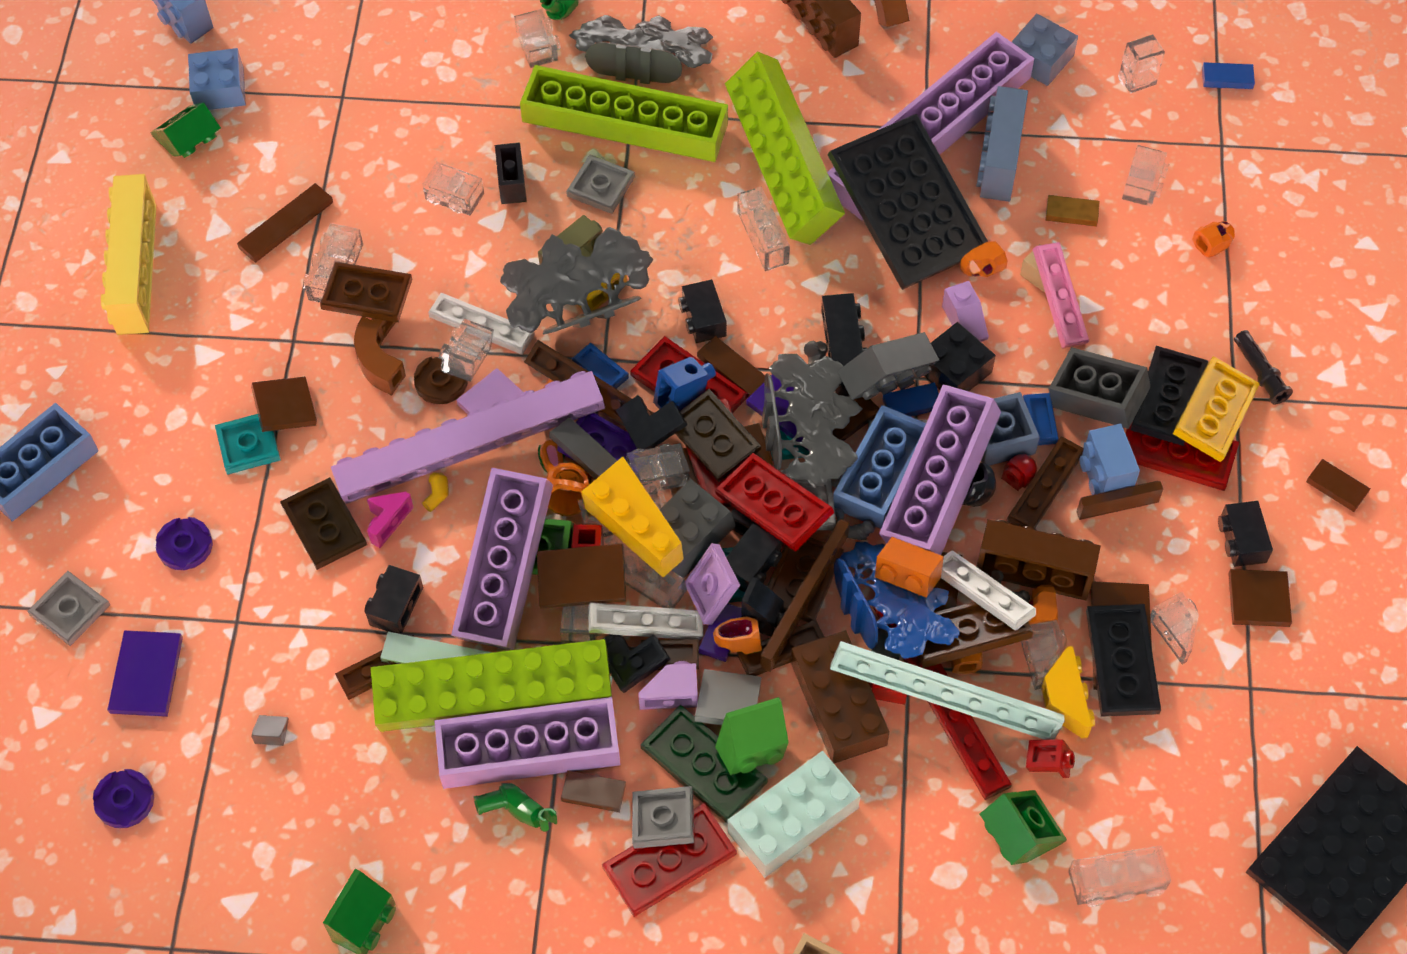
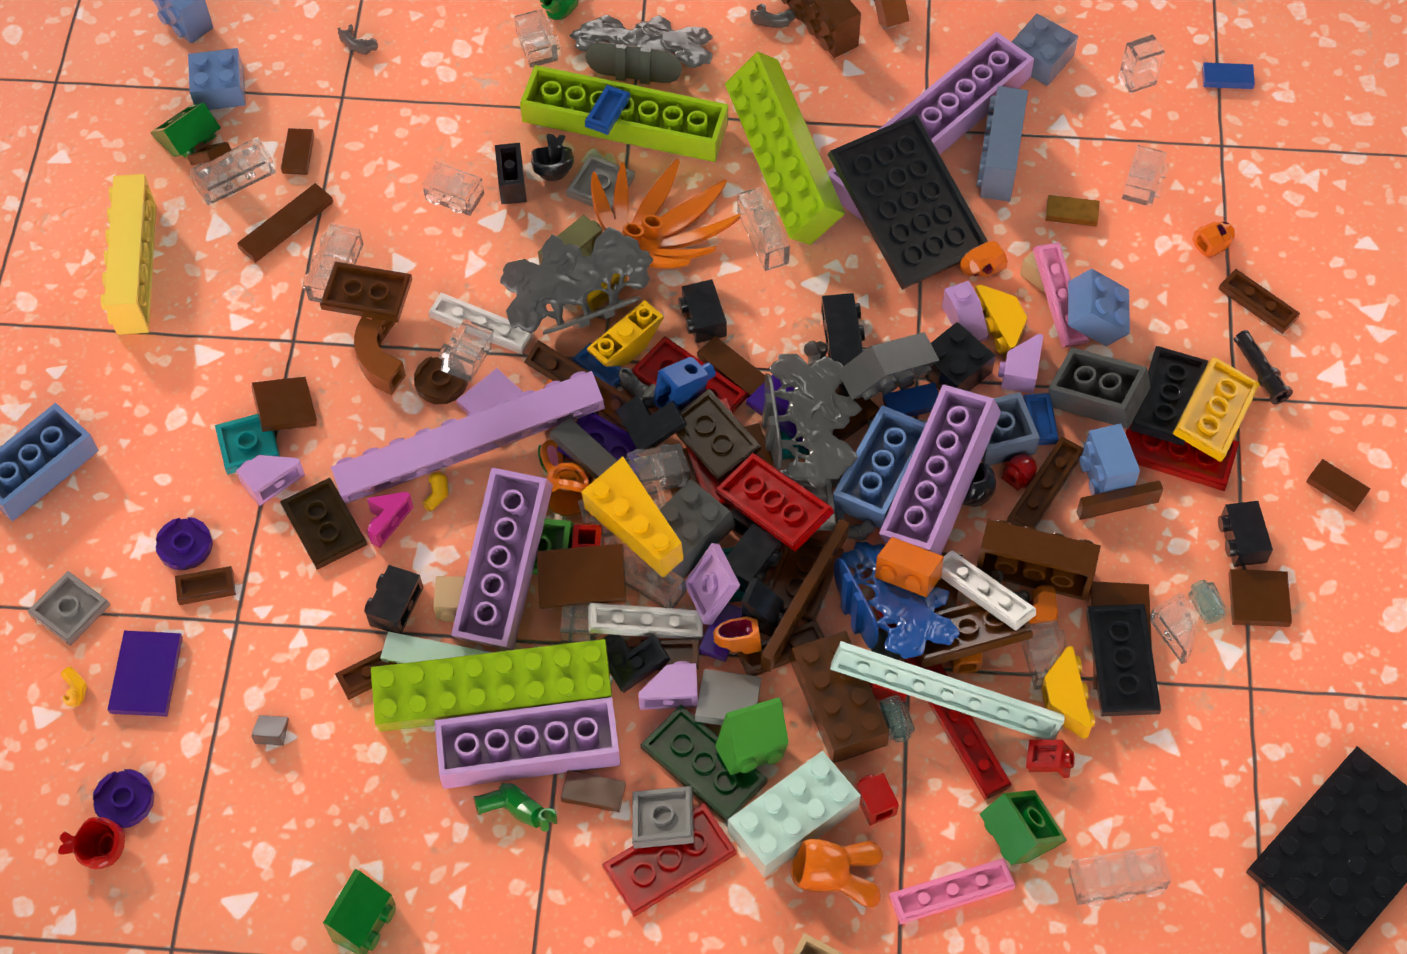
none -> red hat [58,817,125,870]
none -> yellow arm [60,666,87,707]
none -> reddish brown tile [175,566,236,605]
none -> reddish brown tile [187,142,232,165]
none -> clear brick [189,137,276,206]
none -> lavender slope [236,455,305,506]
none -> reddish brown tile [281,128,314,175]
none -> dark grey piece [337,24,378,55]
none -> tan brick [433,576,465,622]
none -> black hat [531,134,574,181]
none -> blue tile [585,85,630,135]
none -> yellow slope [587,300,664,367]
none -> orange plant [591,158,741,269]
none -> dark grey piece [619,367,656,408]
none -> dark grey piece [750,3,795,28]
none -> orange piece [790,838,883,908]
none -> red brick [856,773,899,826]
none -> clear light blue brick [879,696,915,742]
none -> bright pink tile [889,858,1016,925]
none -> yellow slope [975,284,1028,360]
none -> lavender slope [998,334,1043,394]
none -> medium blue brick [1068,268,1130,346]
none -> clear light blue brick [1188,580,1226,624]
none -> reddish brown tile [1218,269,1300,334]

